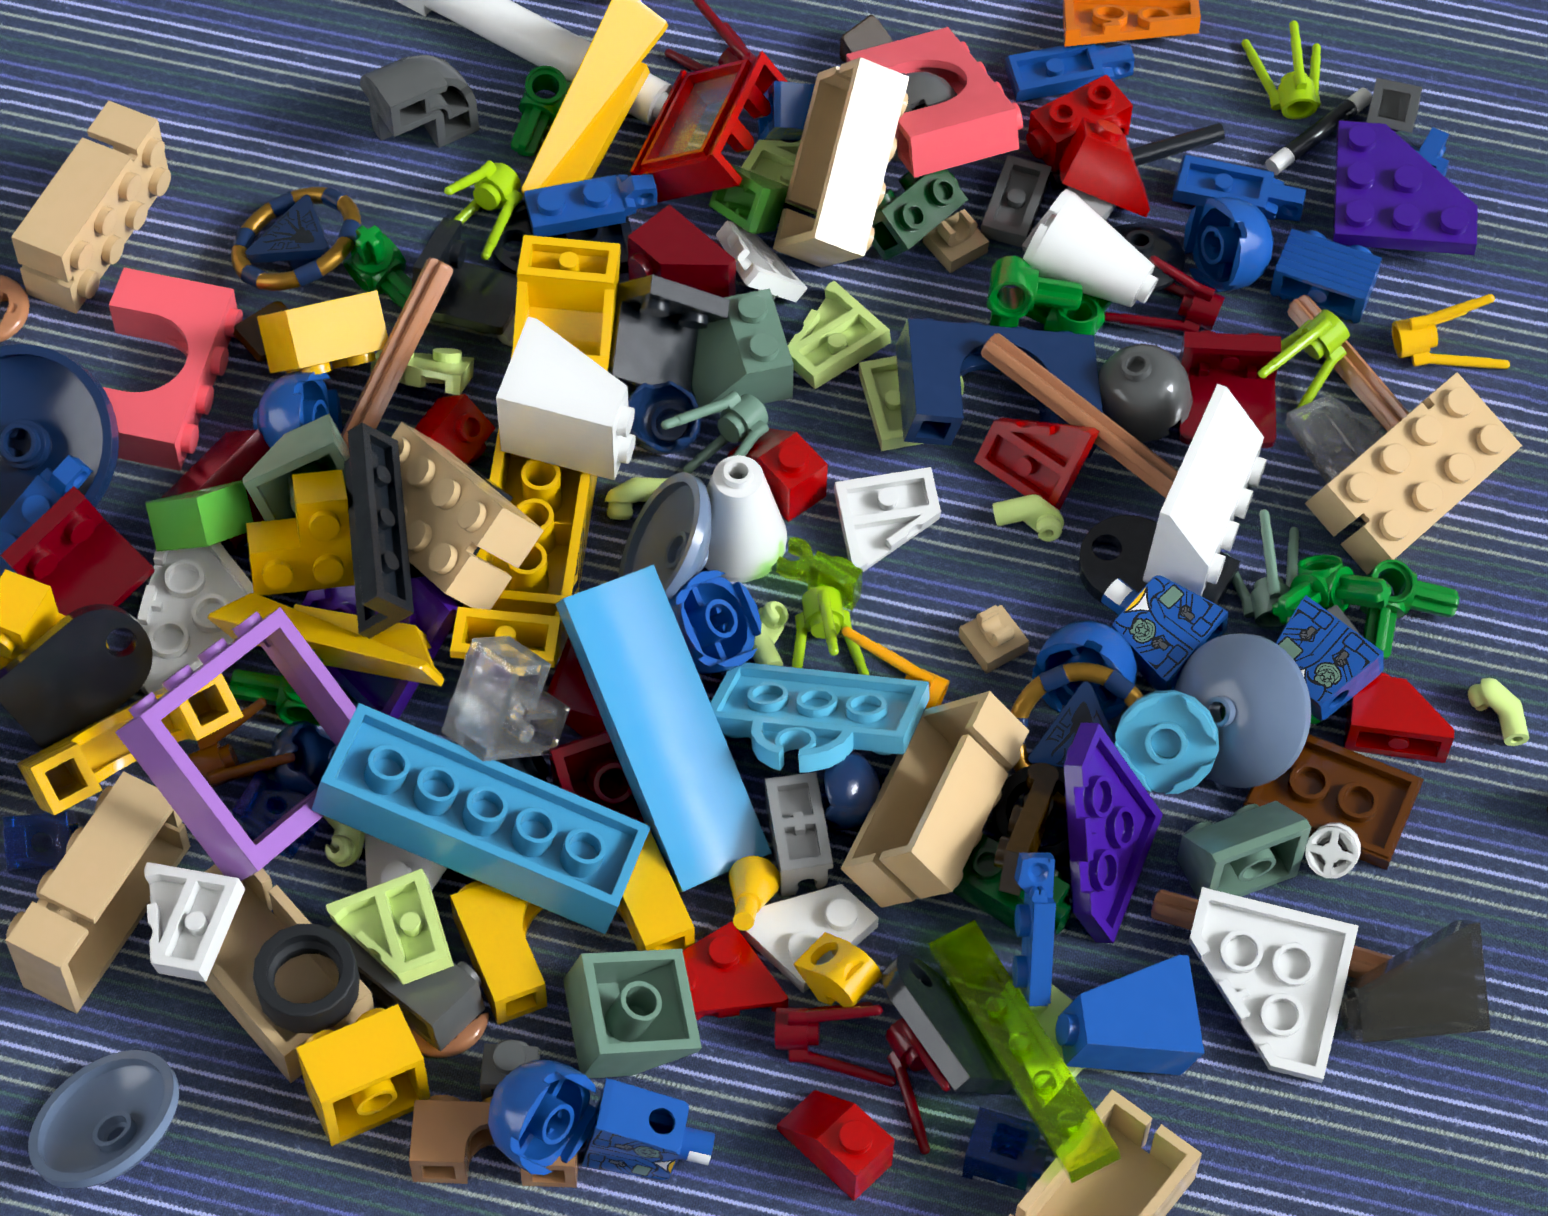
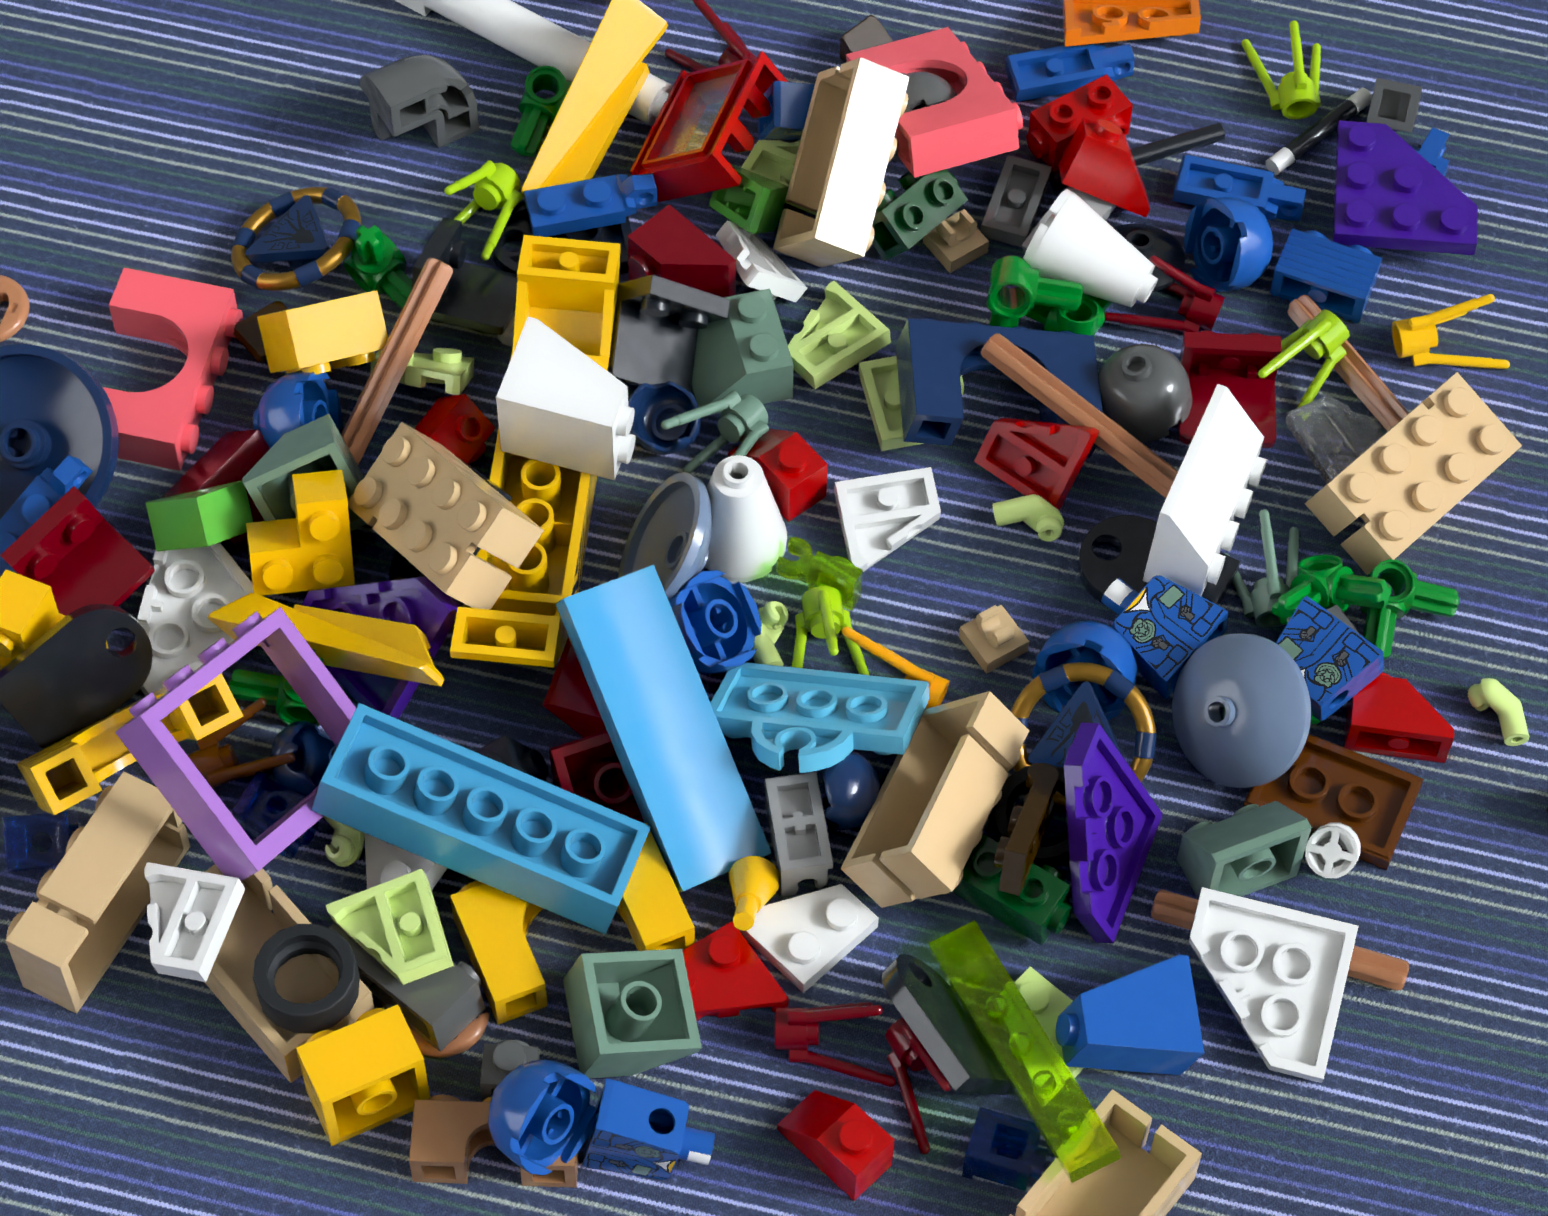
tan piece [11,100,171,314] -> none
sand blue dish [28,1050,179,1189] -> none
black fence [344,423,414,639] -> none
clear brick [441,636,570,761] -> none
yellowish green arm [605,477,668,520] -> none
yellow leg [793,932,882,1007] -> none
blue hinge [1012,852,1056,1006] -> none
medium azure tile [1115,690,1219,794] -> none
clear smoke slope [1340,920,1490,1043] -> none

